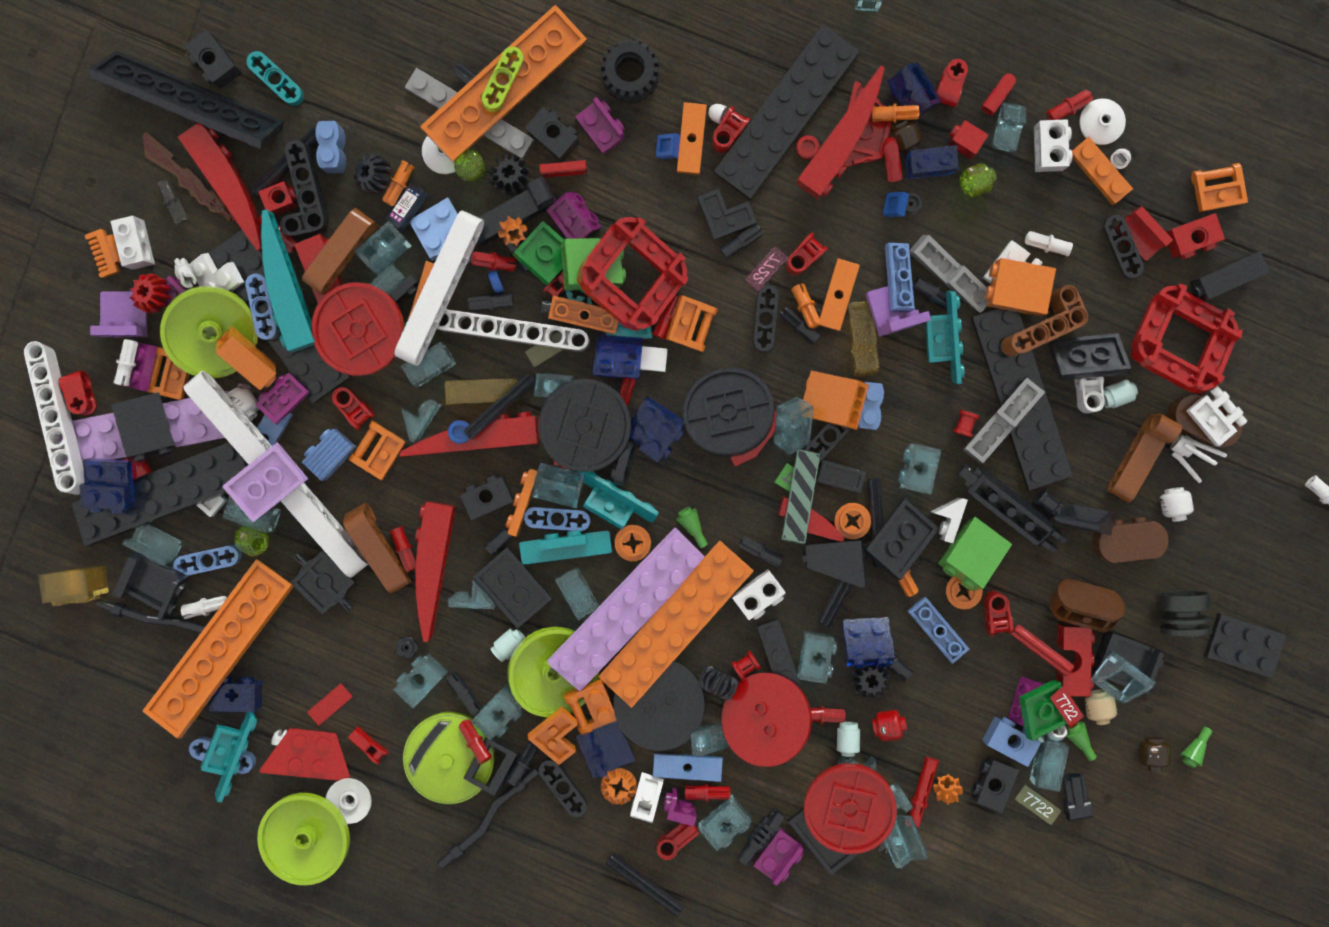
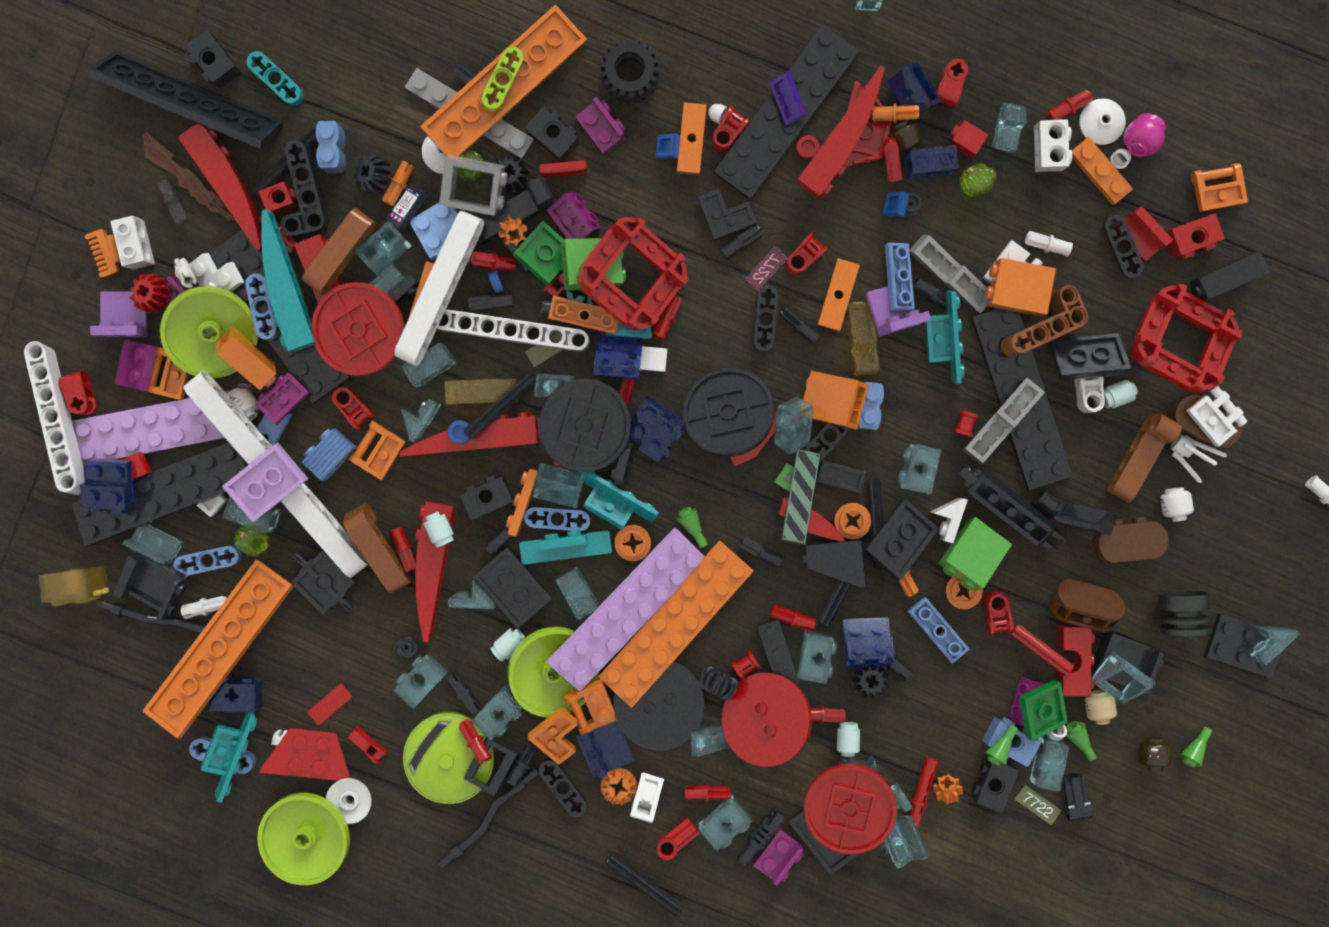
black panel [111,392,176,463] -> none
white axle [113,339,138,386] -> none
medium blue tile [653,752,723,782] -> none
magenta bracket [663,787,696,826] -> none
orange plate [666,295,718,352] -> none
white brick [732,569,786,620] -> none
orange axle [791,283,821,329] -> none
red head [872,710,907,742] -> none
red bar [981,74,1016,116] -> none
red sticker [1050,686,1084,728] -> none
none -> light aqua brick [423,512,454,547]
none -> light grey window [439,155,508,216]
none -> dark purple plate [769,71,807,125]
none -> red axle [770,605,816,633]
none -> bright green cone [985,724,1018,767]
none -> dark pink piece [1124,113,1166,157]
none -> clear light blue slope [1250,626,1300,665]

